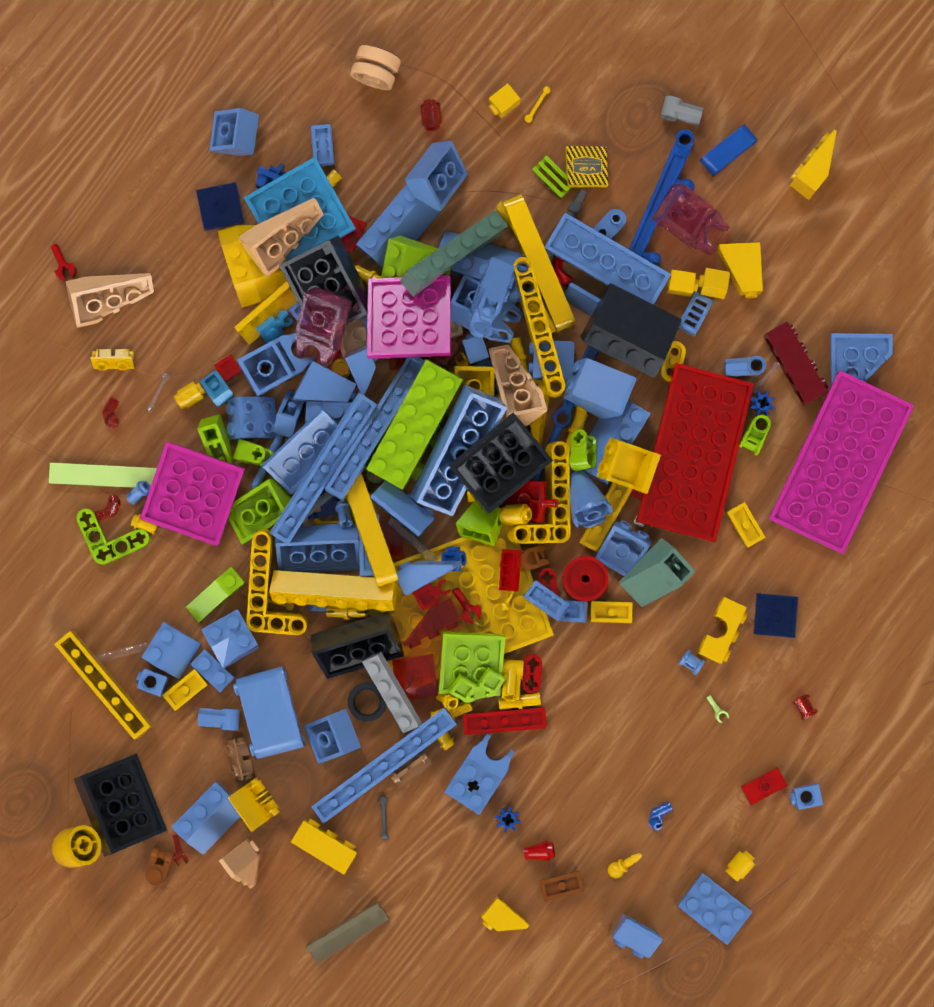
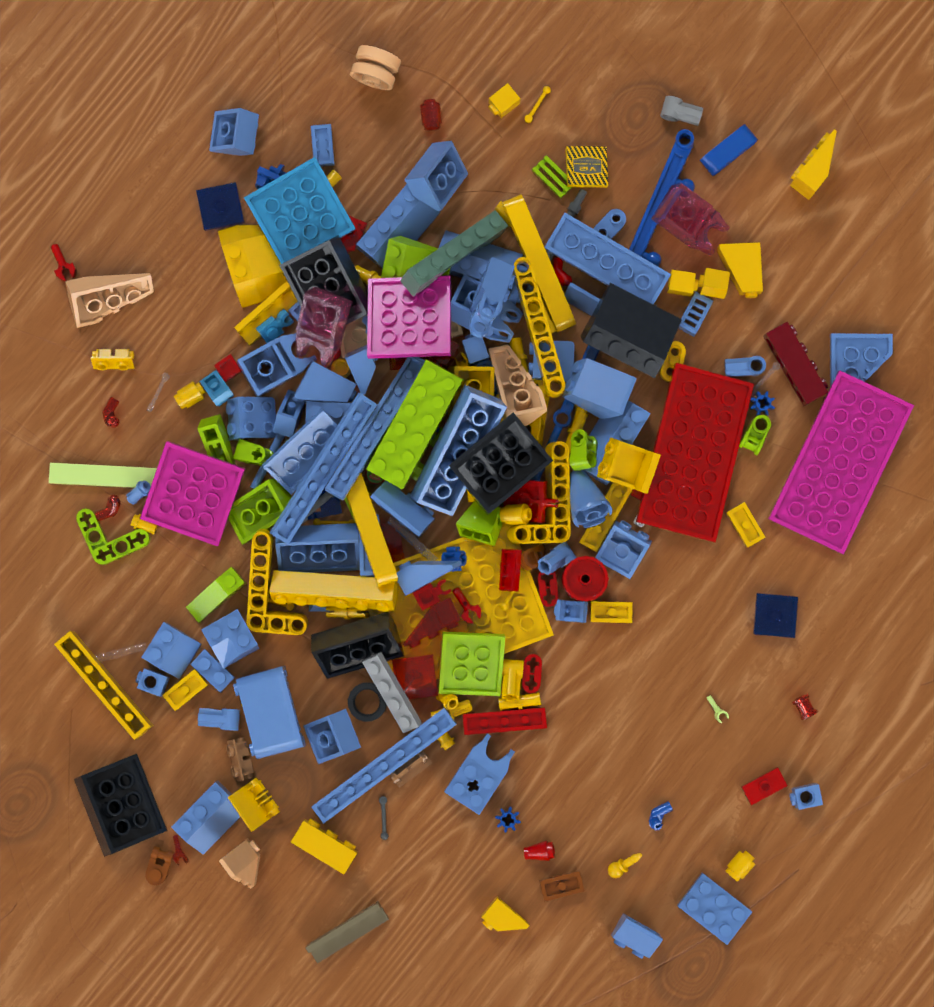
yellow brick [52,825,101,868] -> none
light nougat wedge [239,198,324,277] -> none
medium blue pin [335,500,353,528] -> none
lime tile [449,667,506,703] -> none
medium blue plate [524,580,570,621] -> none
sand green slope [618,538,695,607] -> none
medium blue bush [678,649,706,676] -> none
yellow arch [697,597,748,664] -> none
none -> medium blue piece [538,542,577,575]

